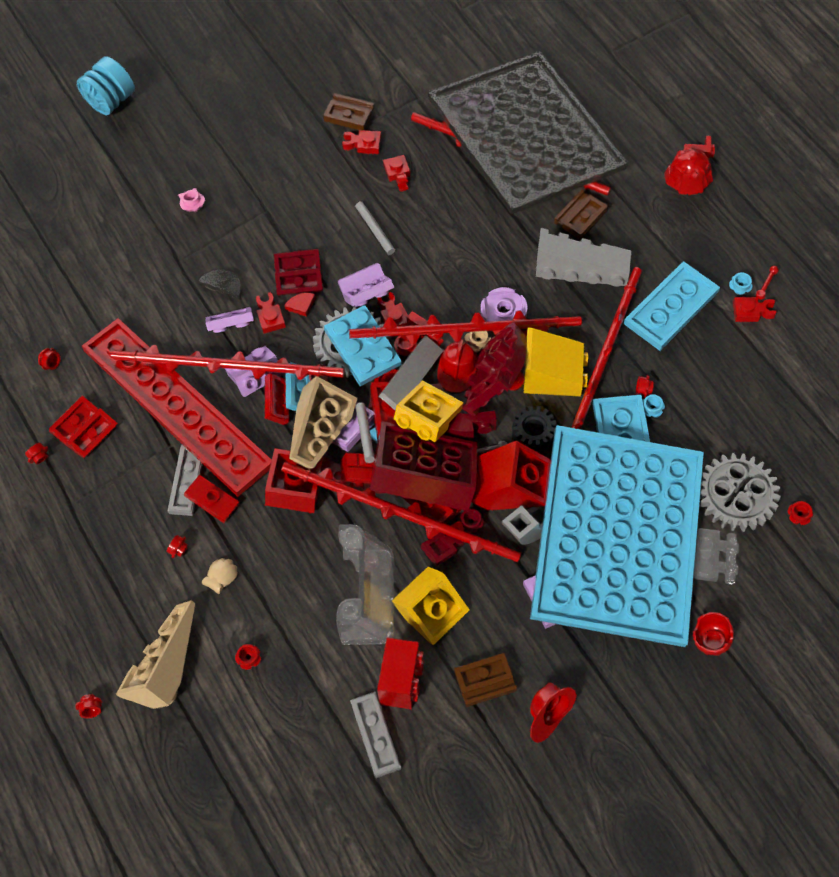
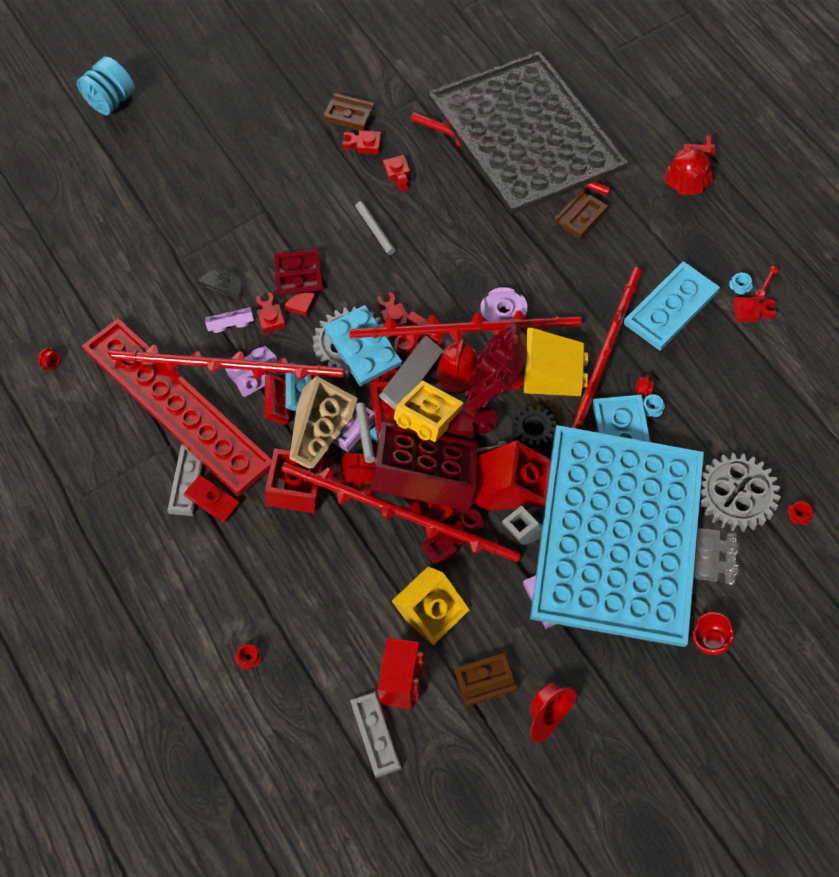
red plate [25,443,48,465] -> none
red slope [49,395,118,459] -> none
red plate [75,694,102,718] -> none
tan wedge [116,601,195,709] -> none
red plate [166,535,189,558] -> none
bright pink animal [178,188,205,212] -> none
tan animal [202,558,238,594] -> none
clear windscreen [336,524,394,645] -> none
lavender bracket [338,263,394,307] -> none
tan plate [465,331,491,352] -> none
light grey wedge [536,228,631,287] -> none

